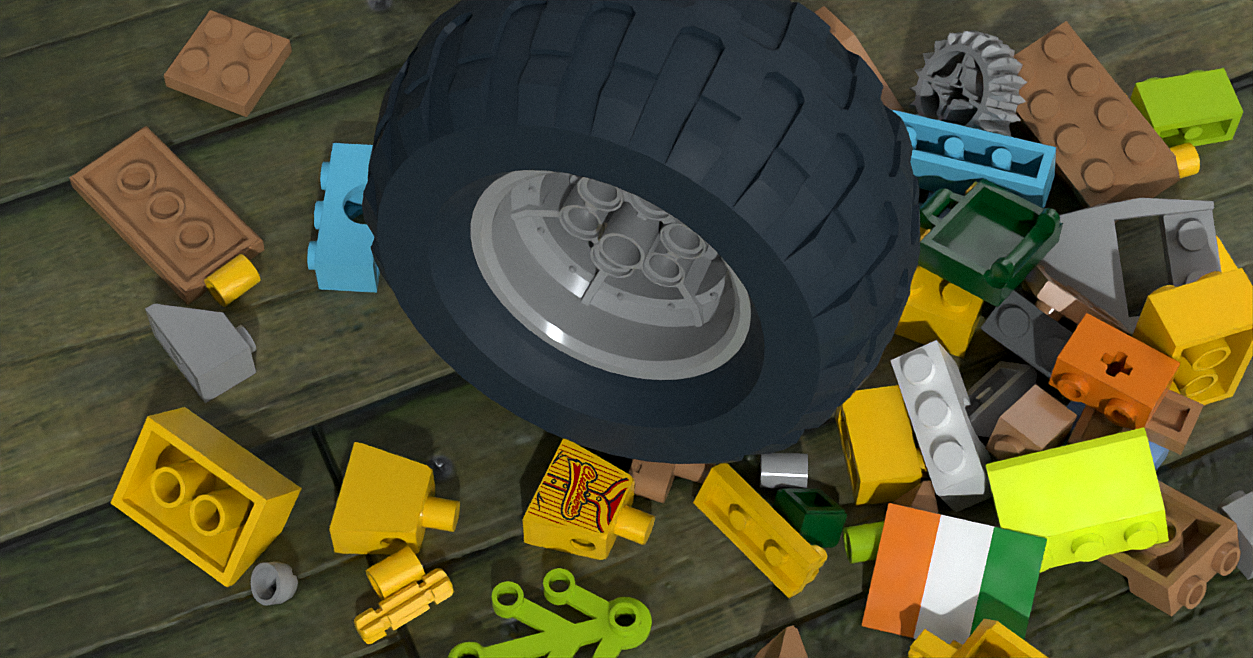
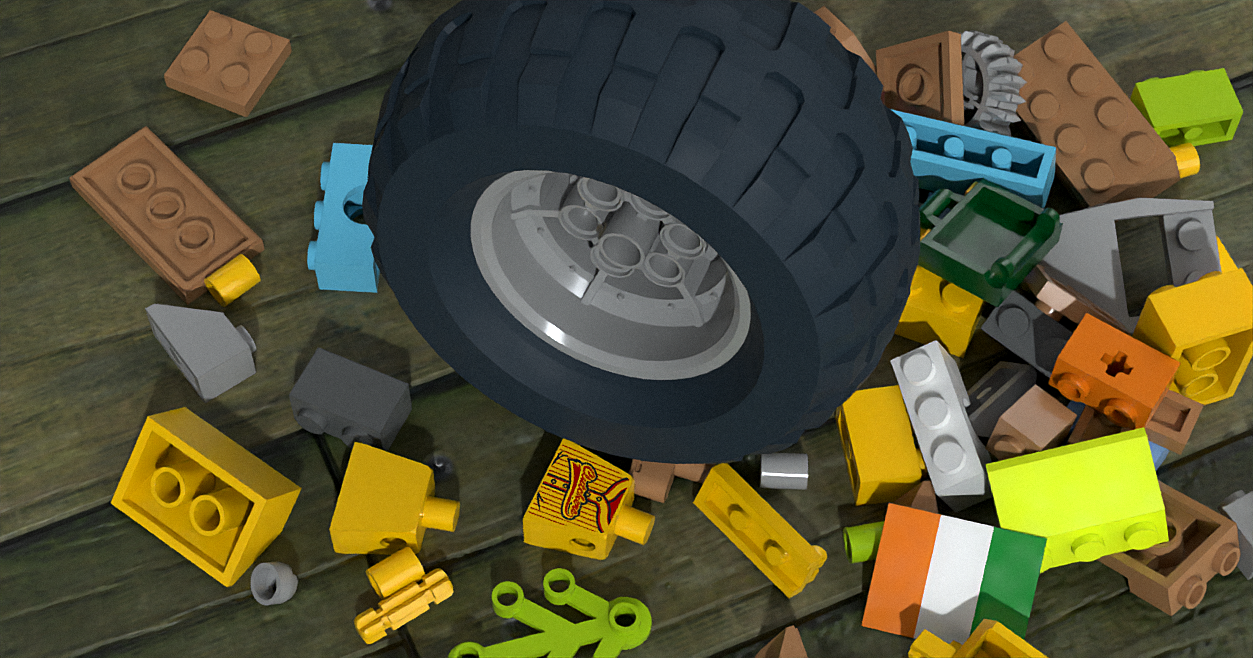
dark green slope [772,488,847,548] -> none
none -> dark grey brick [289,347,412,452]
none -> medium nougat plate [876,31,964,126]

